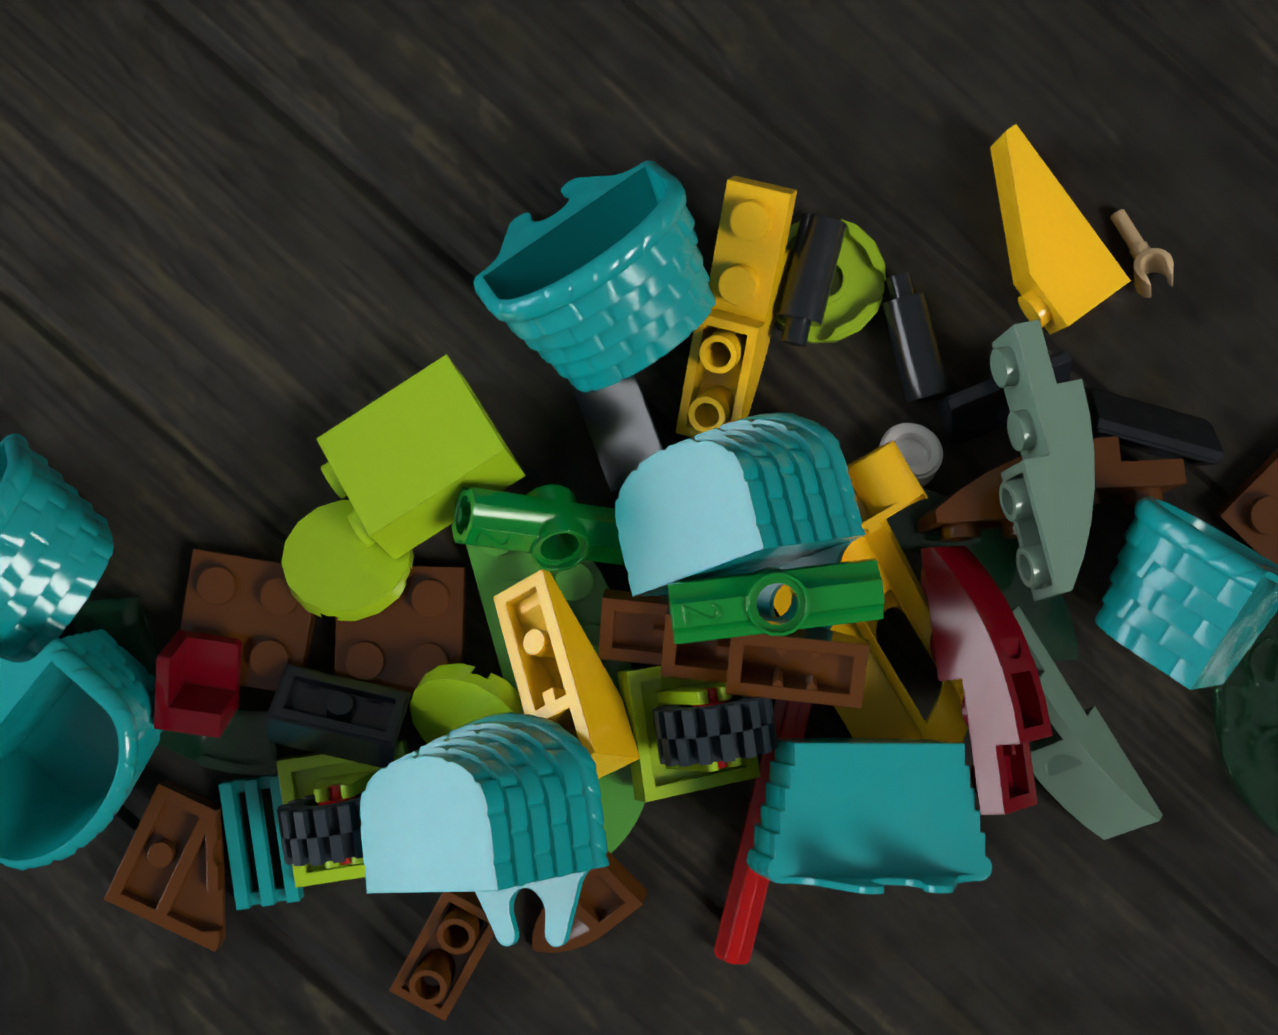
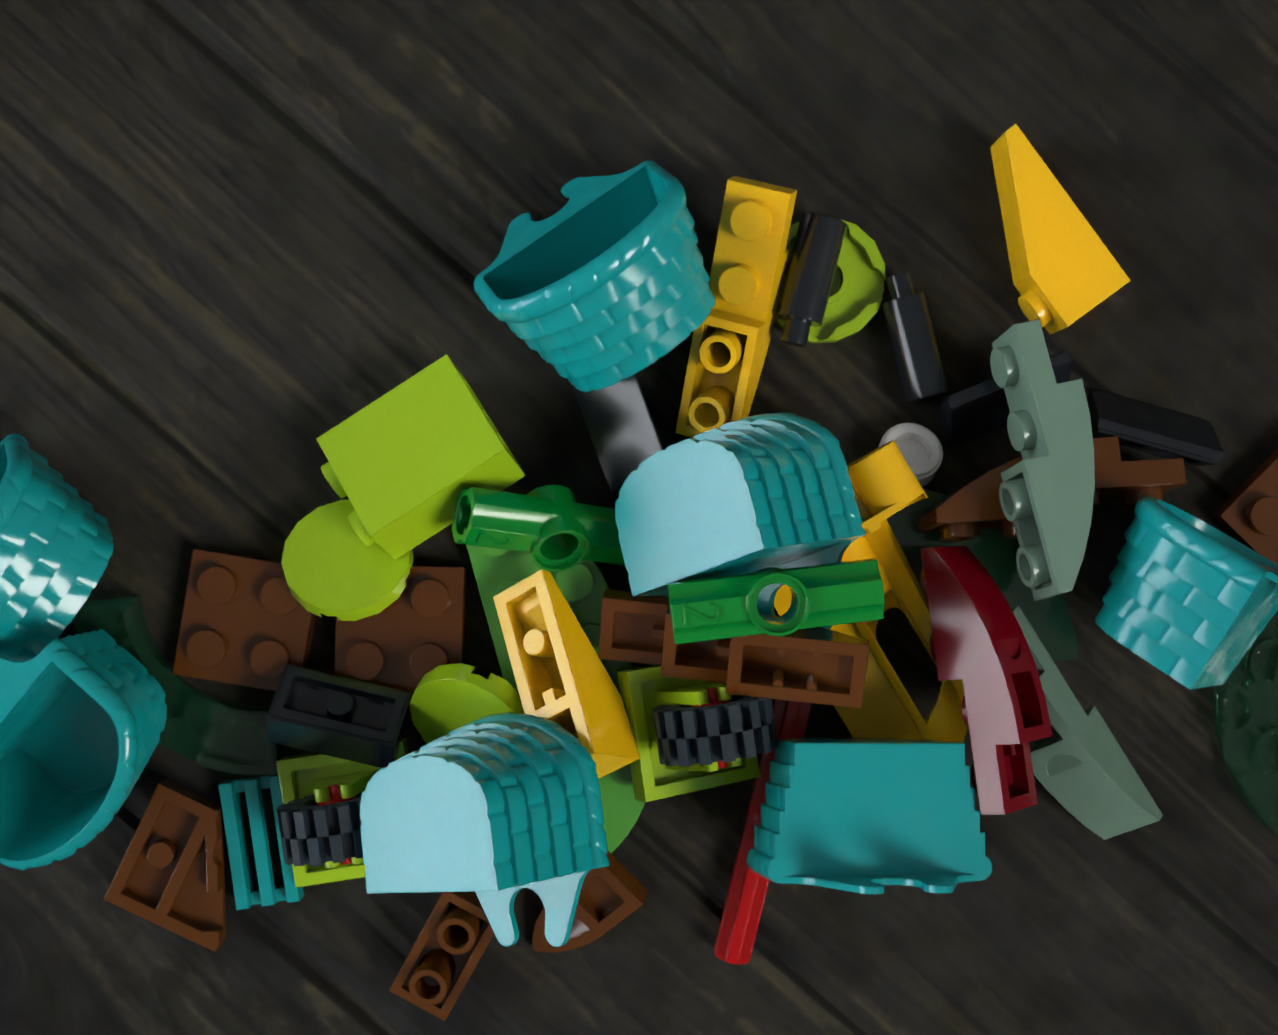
dark red panel [154,630,242,738] -> none
tan hand [1110,209,1174,298] -> none

